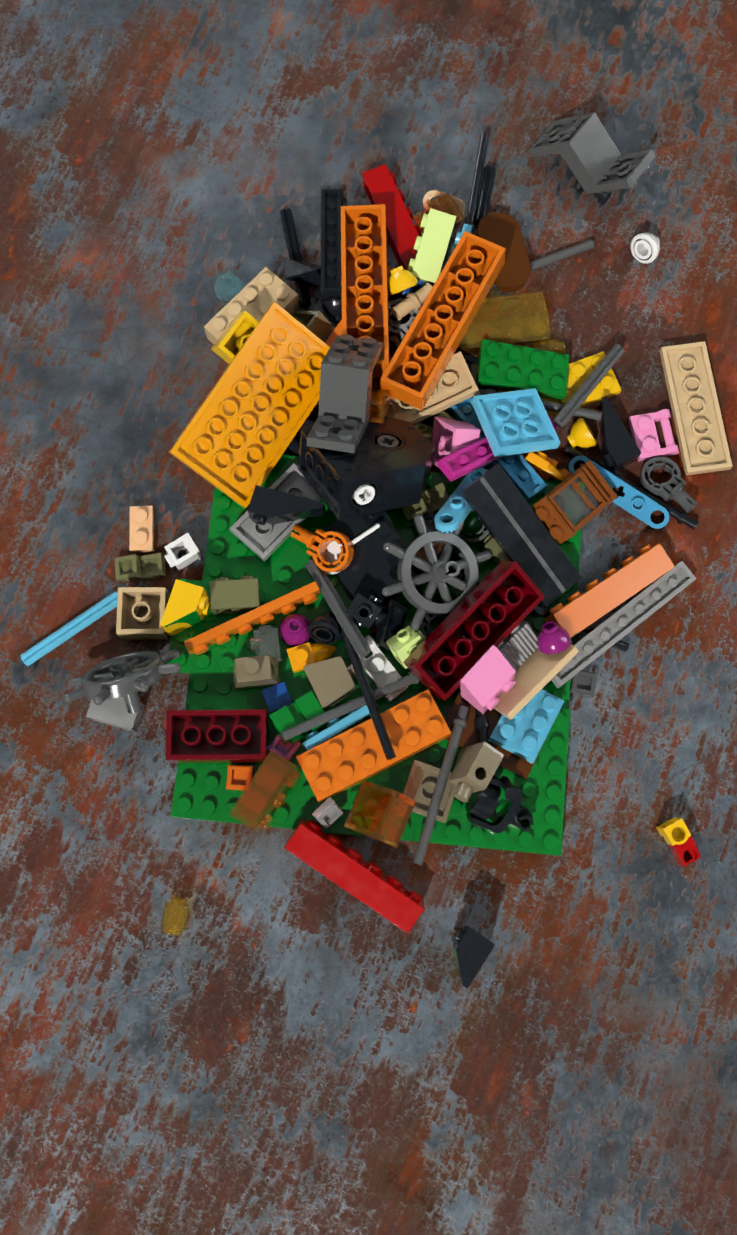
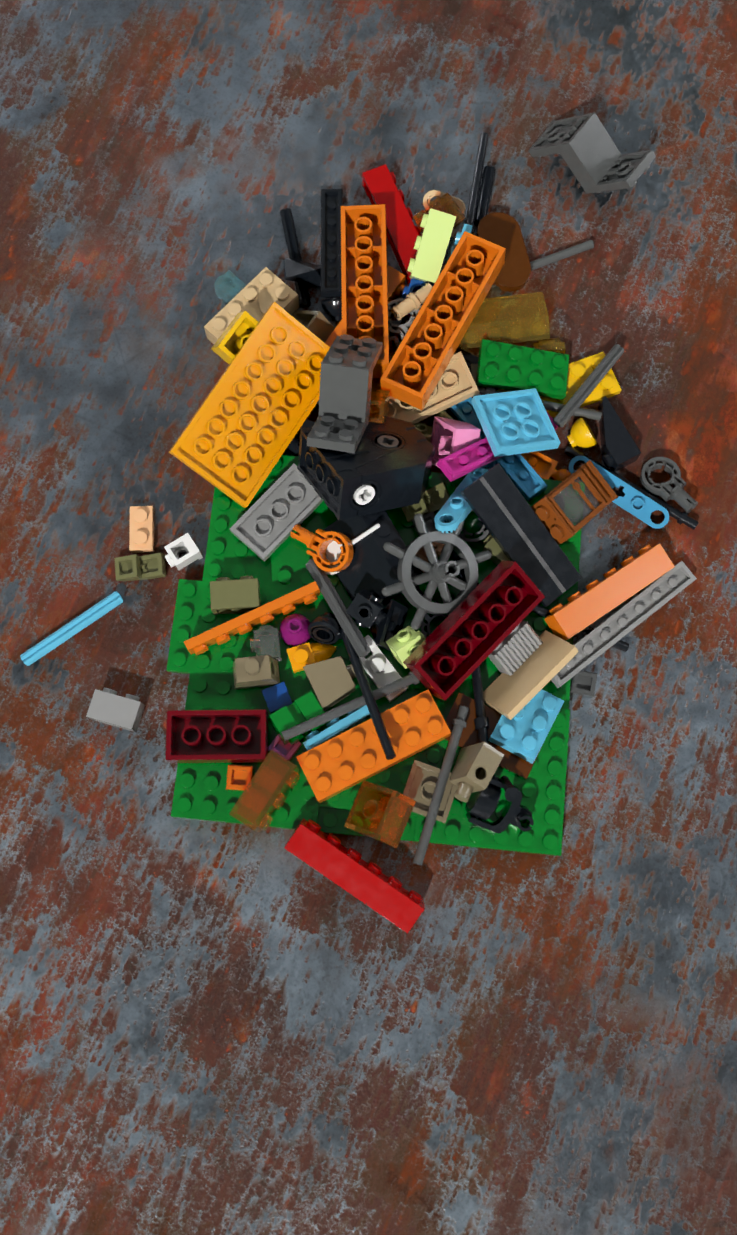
dark grey piece [64,648,181,714] -> none
tan brick [116,587,170,640] -> none
yellow slope [160,579,211,636] -> none
clear yellow brick [161,897,190,936] -> none
black slope [248,485,325,525] -> none
light grey tile [312,797,343,829] -> none
yellow brick [387,266,418,295] -> none
black slope [452,926,495,989] -> none
bright pink slope [460,645,516,714] -> none
light orange plate [524,451,564,481] -> none
magenta brick [537,621,571,654] -> none
bright pink plate [629,409,679,461] -> none
white brick [630,233,660,264] -> none
leg [656,817,701,867] -> none
tan plate [660,341,733,476] -> none

